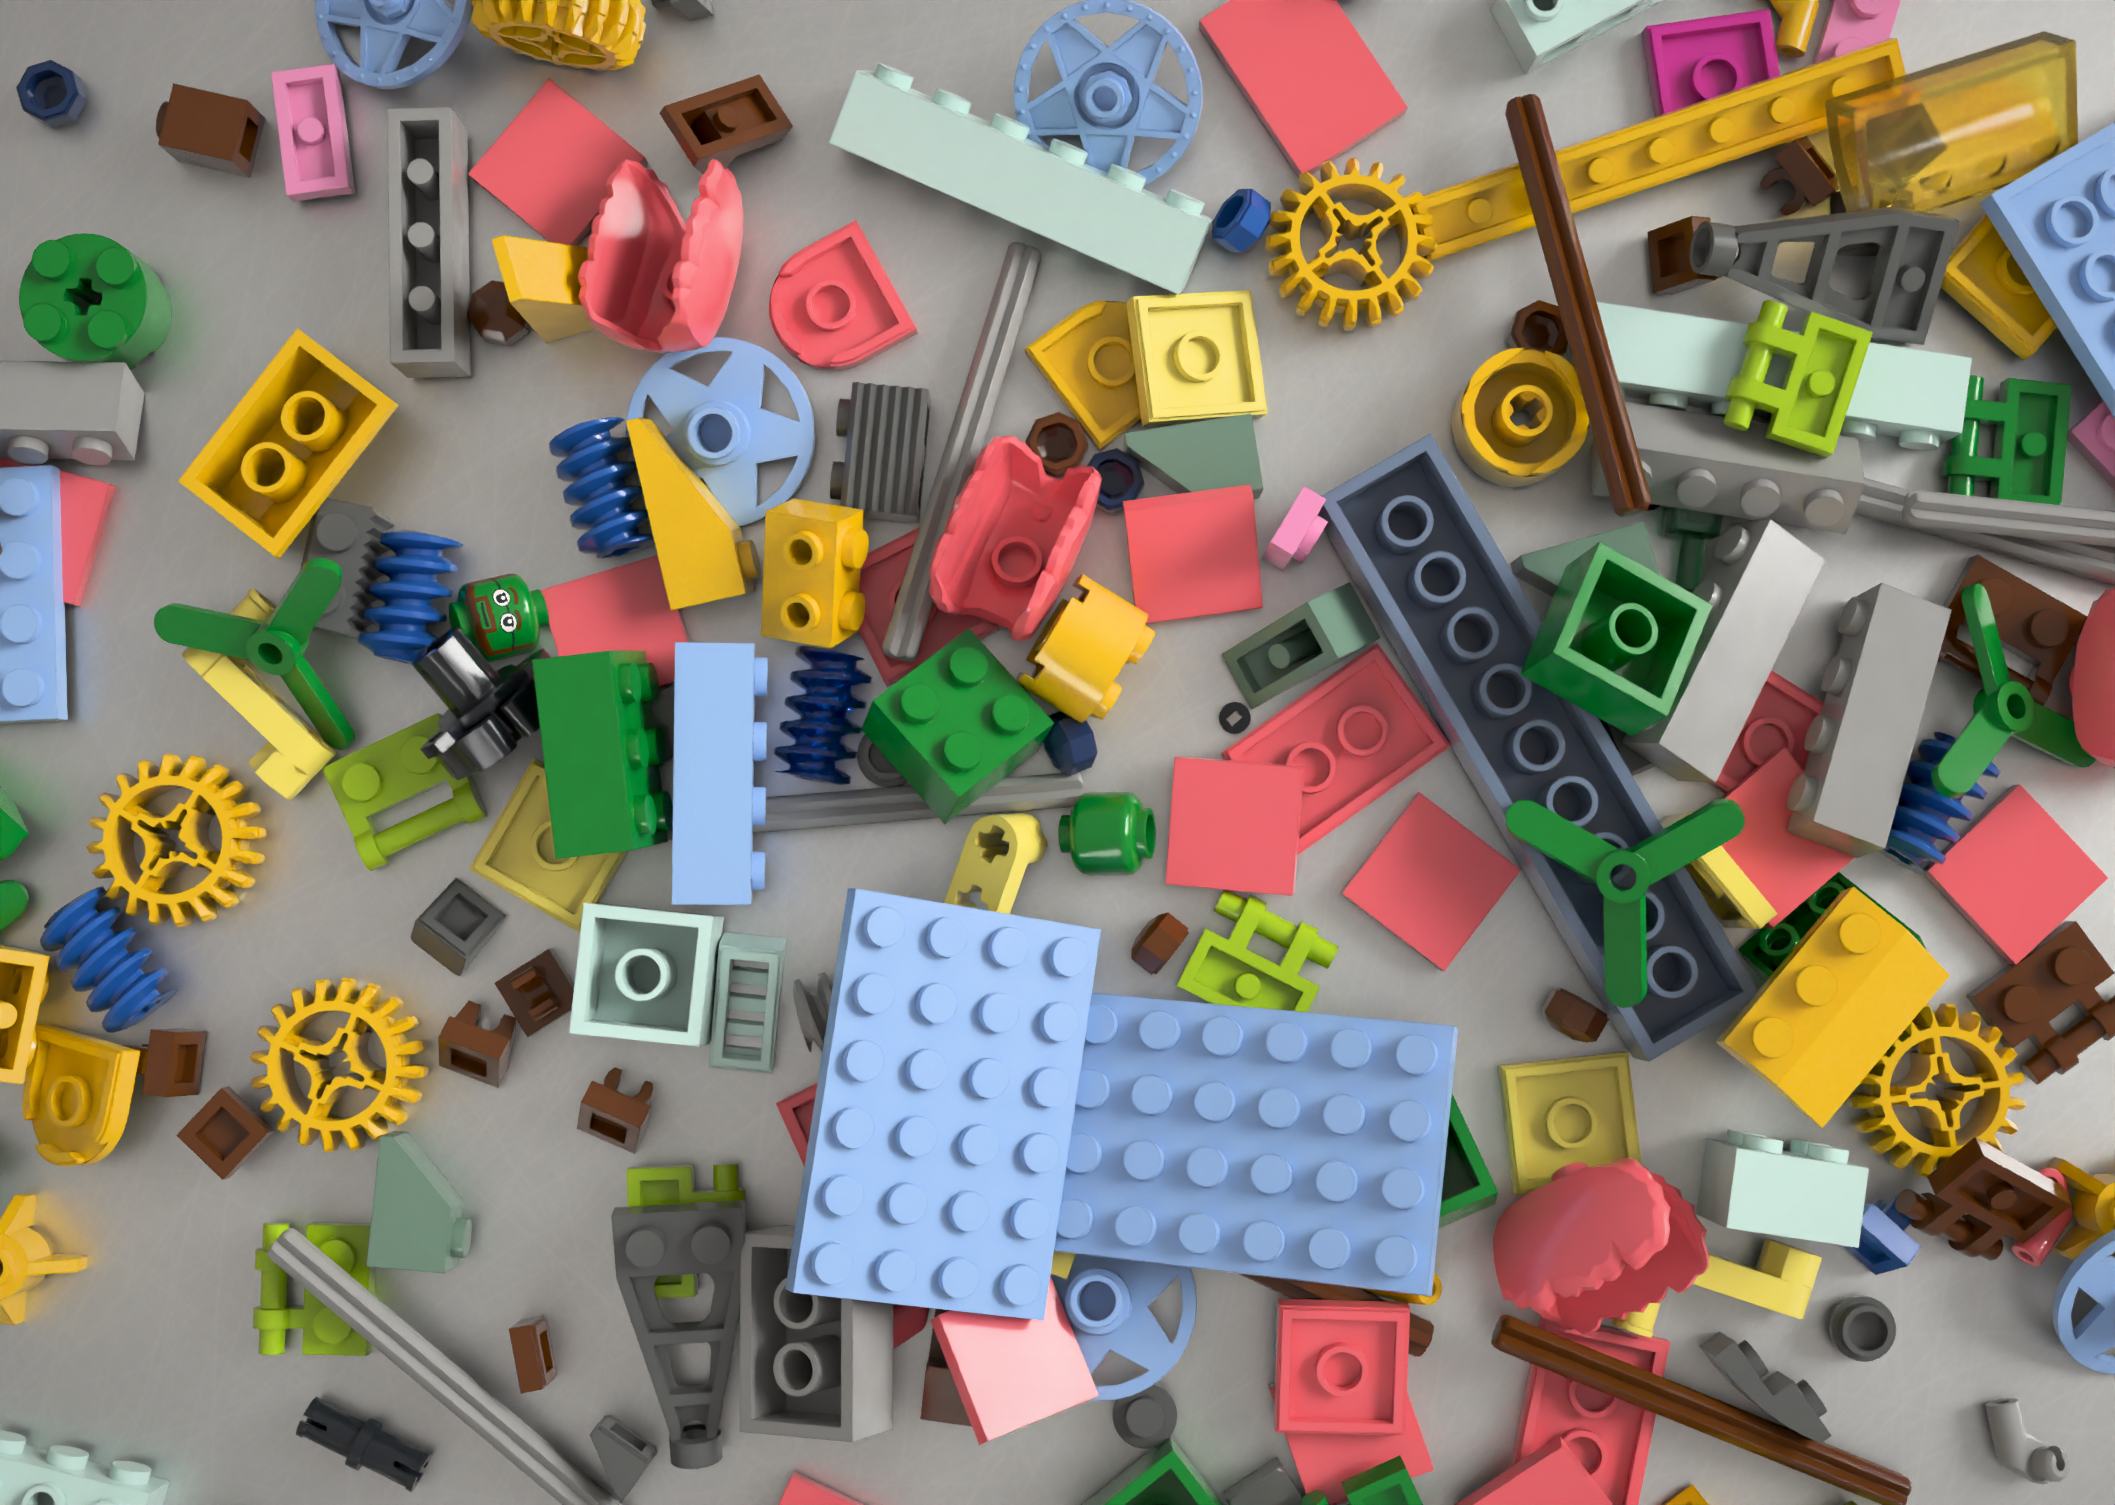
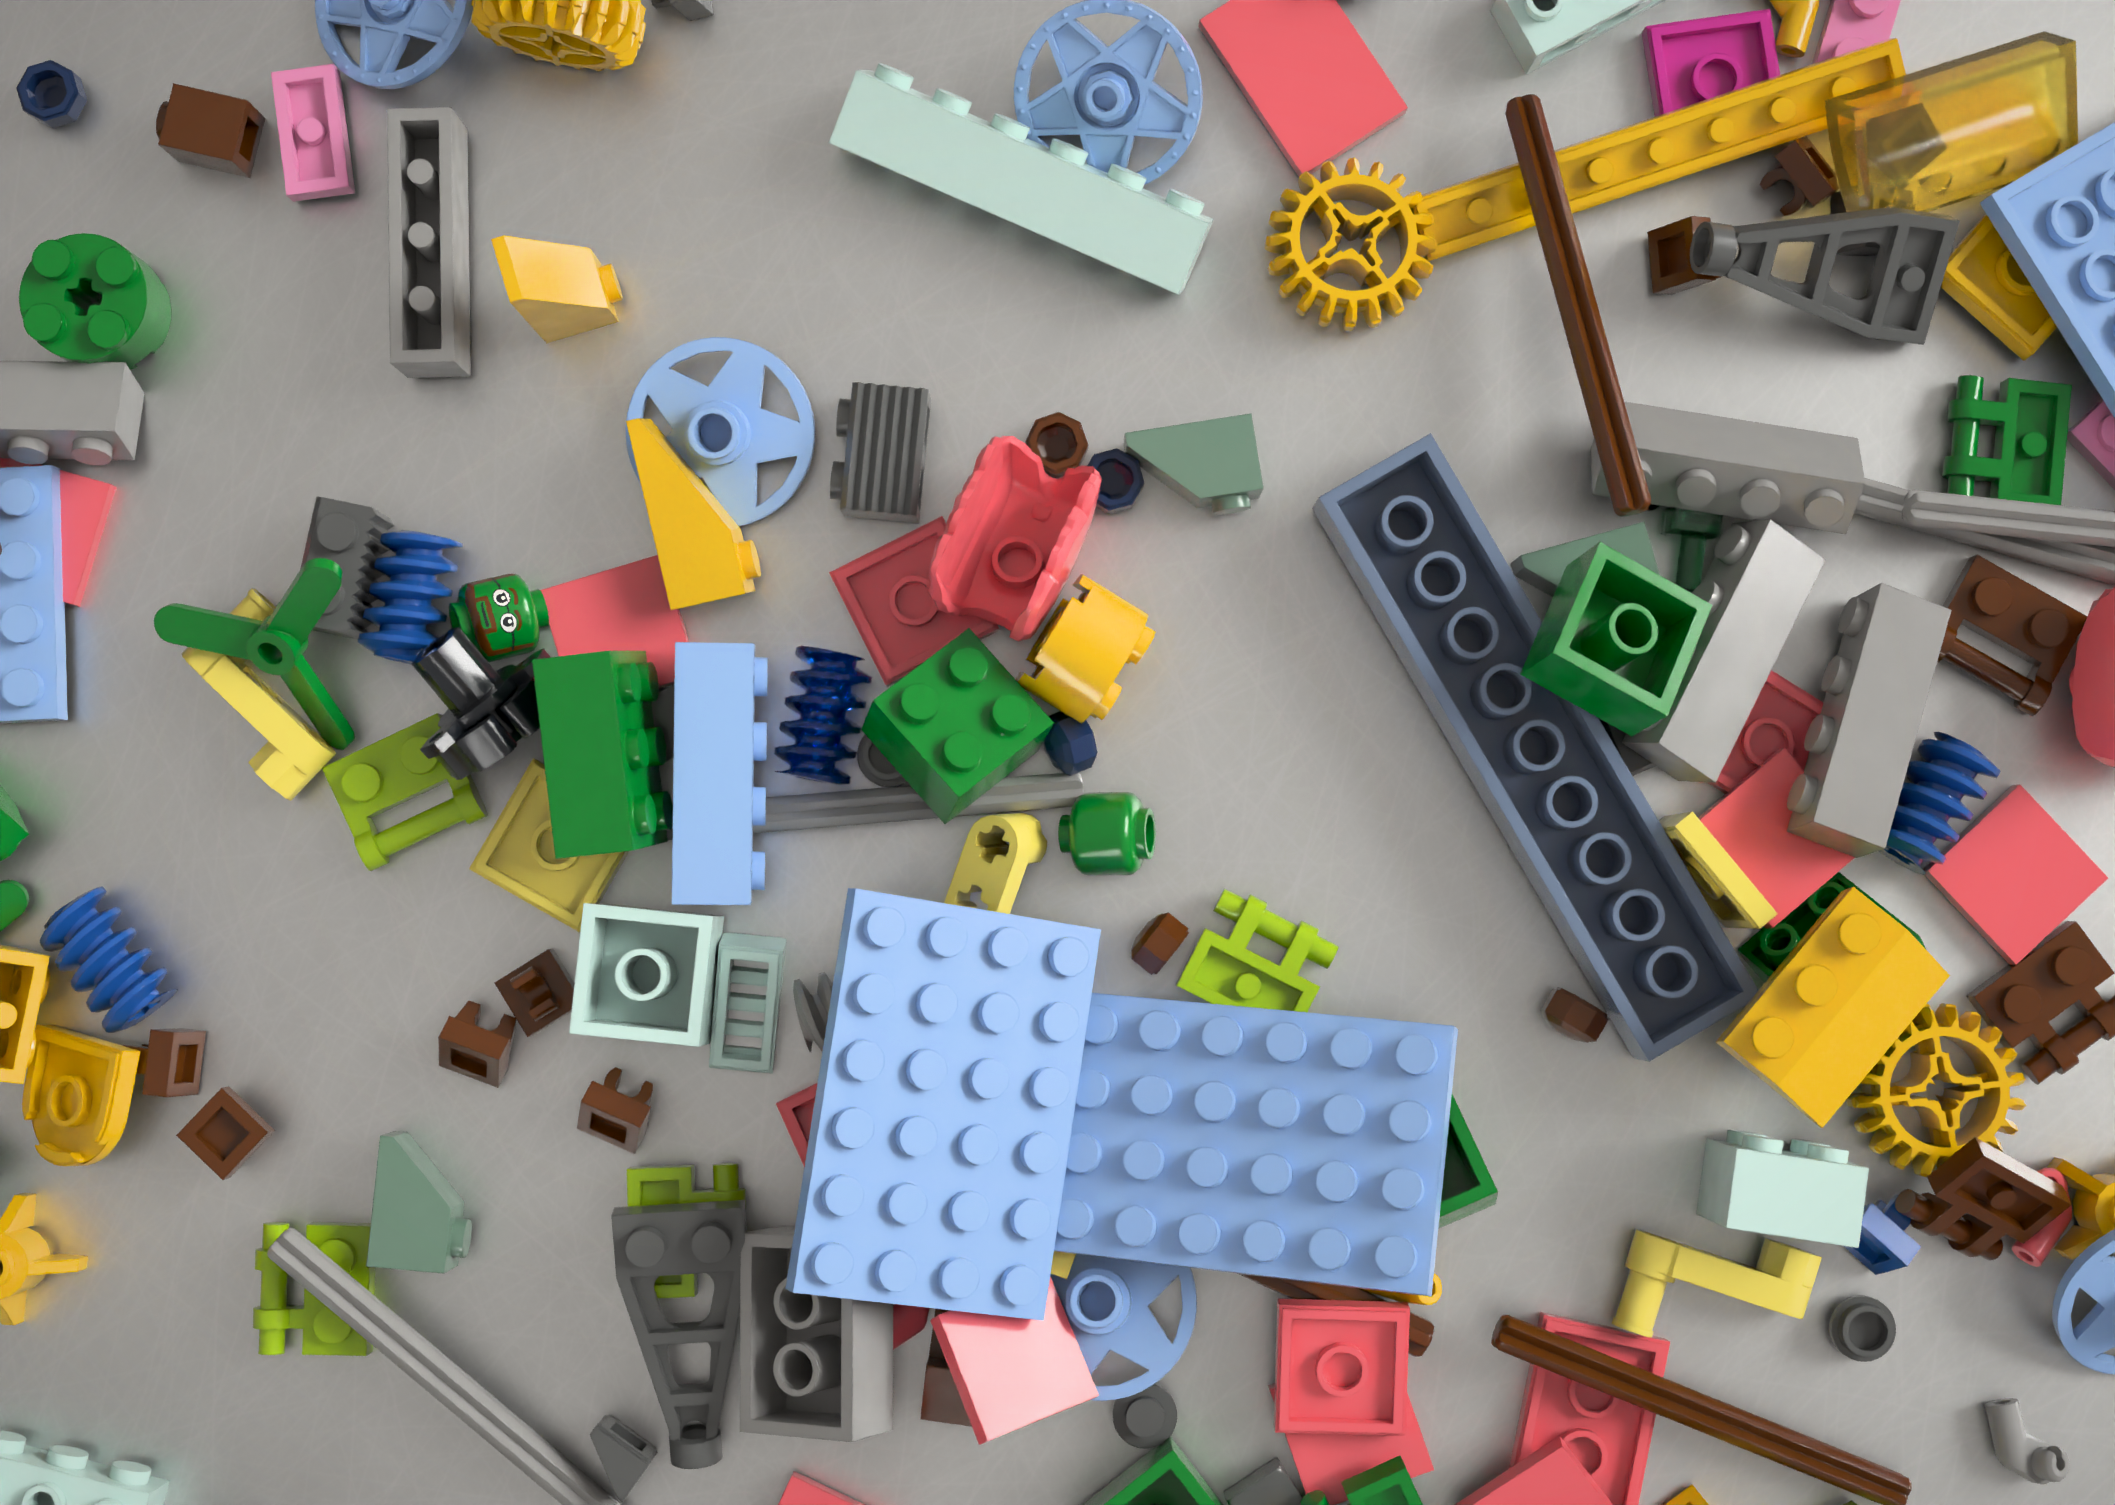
yellow gear [86,754,267,927] -> none
yellow slope [178,328,399,559] -> none
yellow gear [250,977,429,1152] -> none
black pin [295,1397,432,1492] -> none
dark grey slope [410,878,506,976] -> none
coral tile [468,79,648,246] -> none
reddish brown tile [468,280,531,346] -> none
reddish brown tile [509,1315,557,1394] -> none
blue piece [549,417,655,559] -> none
coral animal [578,159,743,353] -> none
reddish brown slope [659,74,793,174] -> none
yellow brick [761,498,869,648] -> none
coral tile [769,220,918,371] -> none
light grey axle [882,242,1041,662] -> none
yellow tile [1025,300,1141,452] -> none
coral tile [1123,484,1263,623] -> none
light yellow tile [1126,290,1268,427] -> none
coral tile [1165,756,1304,896] -> none
blue tile [1212,189,1271,253] -> none
black piece [1219,702,1251,734] -> none
sand green slope [1221,582,1381,709] -> none
coral tile [1221,643,1451,855] -> none
bright pink plate [1261,486,1328,572] -> none
coral tile [1340,792,1521,971] -> none
yellow brick [1451,348,1589,488] -> none
coral animal [1493,1158,1709,1335] -> none
light yellow tile [1497,1051,1642,1194] -> none
green piece [1505,798,1745,1008] -> none
reddish brown tile [1506,300,1568,357] -> none
light aqua brick [1572,301,1972,451] -> none
dark grey slope [1699,1332,1832,1443] -> none
lime plate [1723,300,1873,458] -> none
green piece [1931,583,2097,799] -> none

